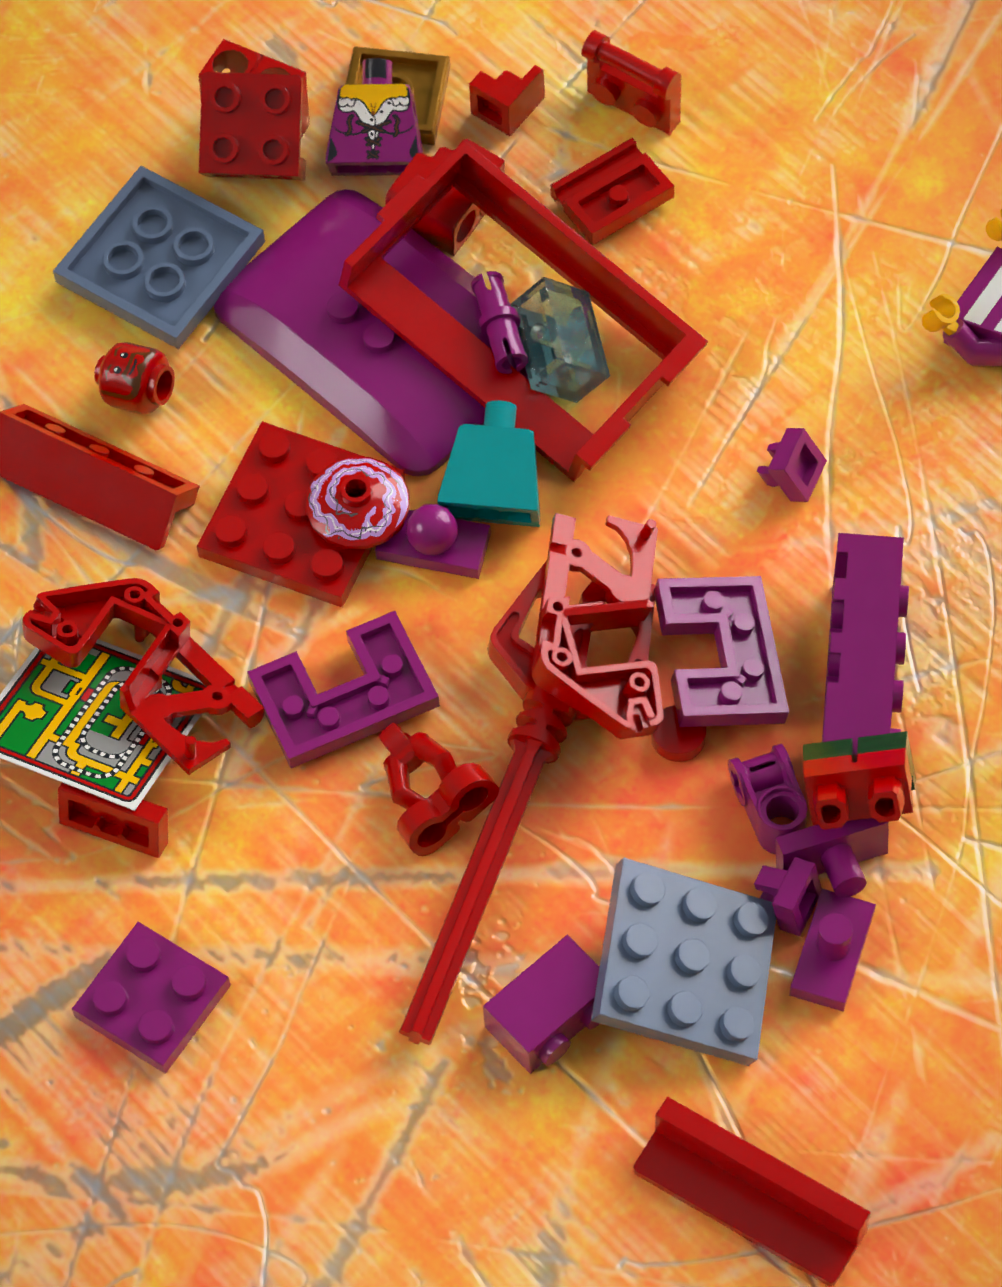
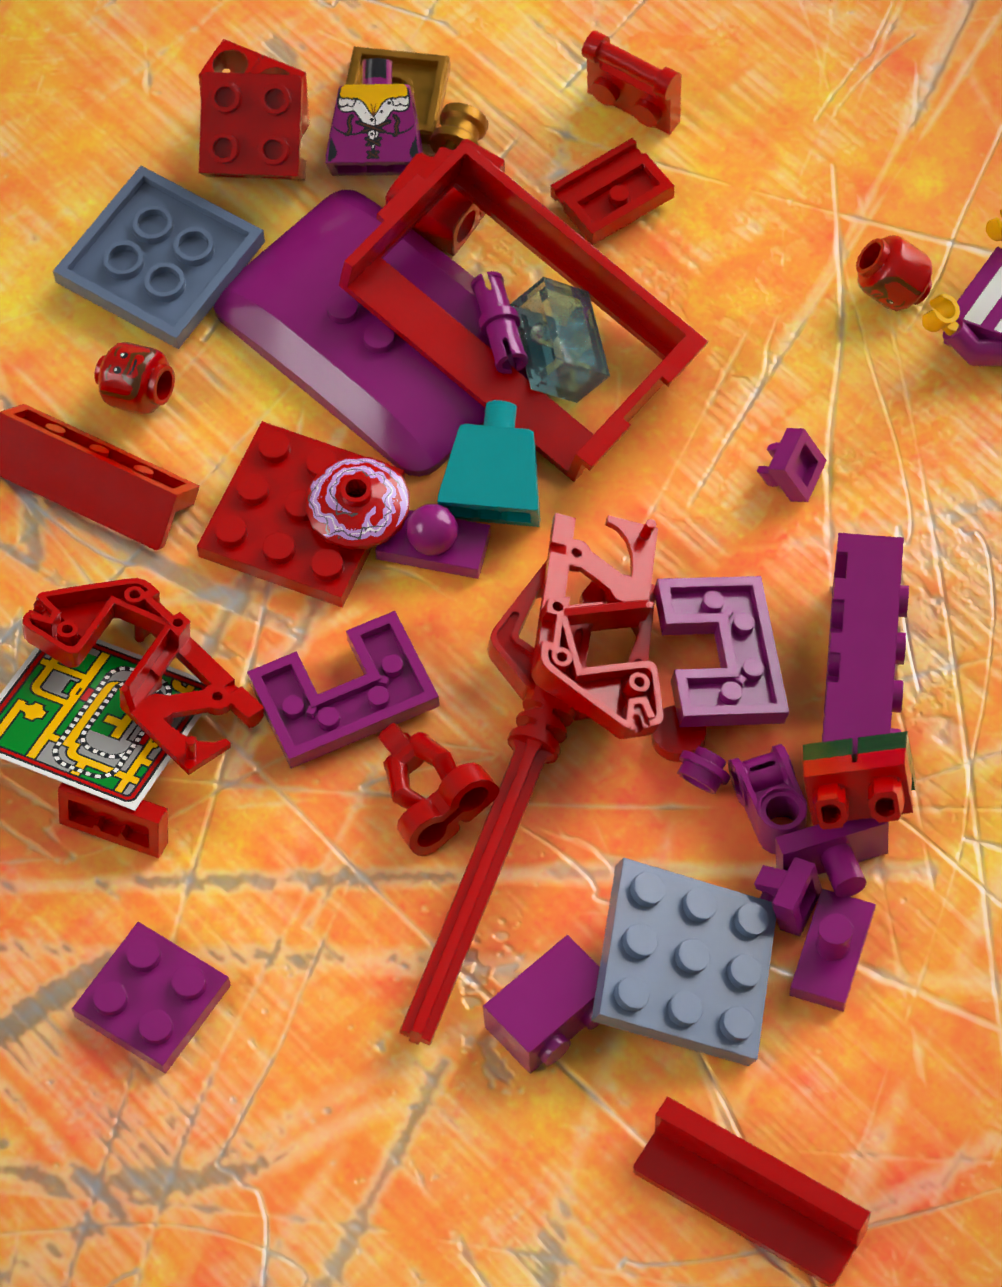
red panel [469,65,545,136] -> none
none -> pearl gold wheel [430,102,489,153]
none -> magenta plate [677,746,731,794]
none -> red head [856,235,933,311]

